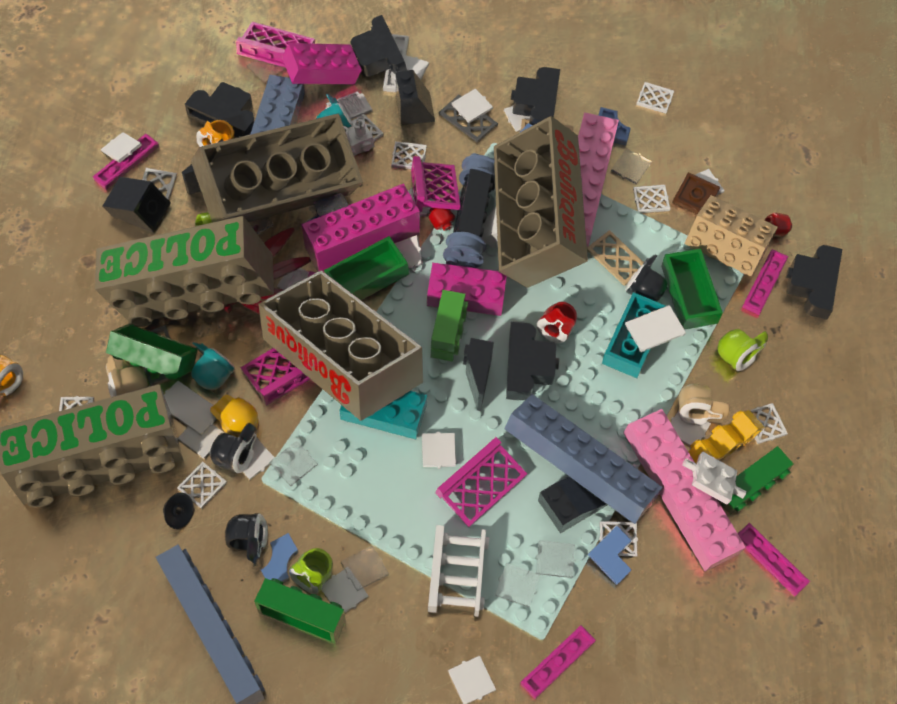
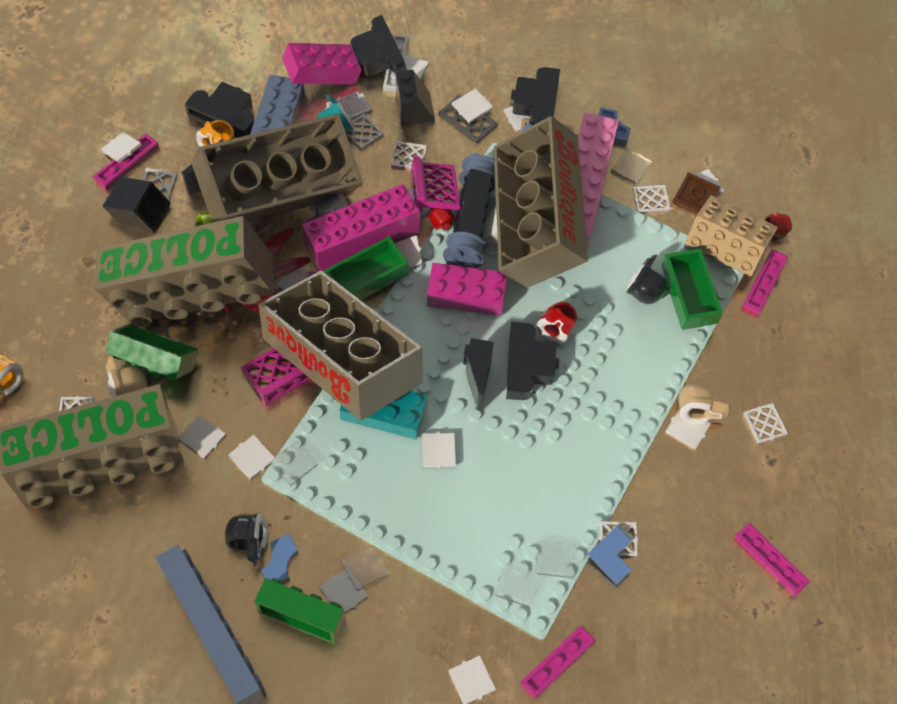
black piece [163,492,194,529] -> none
white piece [164,381,217,435] -> none
white window [177,462,227,509] -> none
teal piece [191,342,235,390] -> none
yellow piece [210,395,259,437] -> none
black piece [210,423,257,473] -> none
dark pink fence [236,22,315,68] -> none
clear piece [247,60,286,84] -> none
lime piece [289,548,333,594] -> none
white brick [343,119,375,156] -> none
white fence [428,525,489,617] -> none
bright green piece [430,290,468,362] -> none
dark pink fence [435,437,527,527] -> none
sand blue brick [504,394,663,524] -> none
black slope [538,477,608,534] -> none
tan window [587,230,644,286] -> none
teal brick [602,292,666,379] -> none
bright pink brick [624,409,746,571] -> none
white piece [625,305,686,352] -> none
white window [637,82,674,114] -> none
white plate [682,452,746,504] -> none
yellow brick [688,410,765,463] -> none
lime piece [717,329,768,371] -> none
green brick [717,446,794,515] -> none
black brick [786,245,842,320] -> none

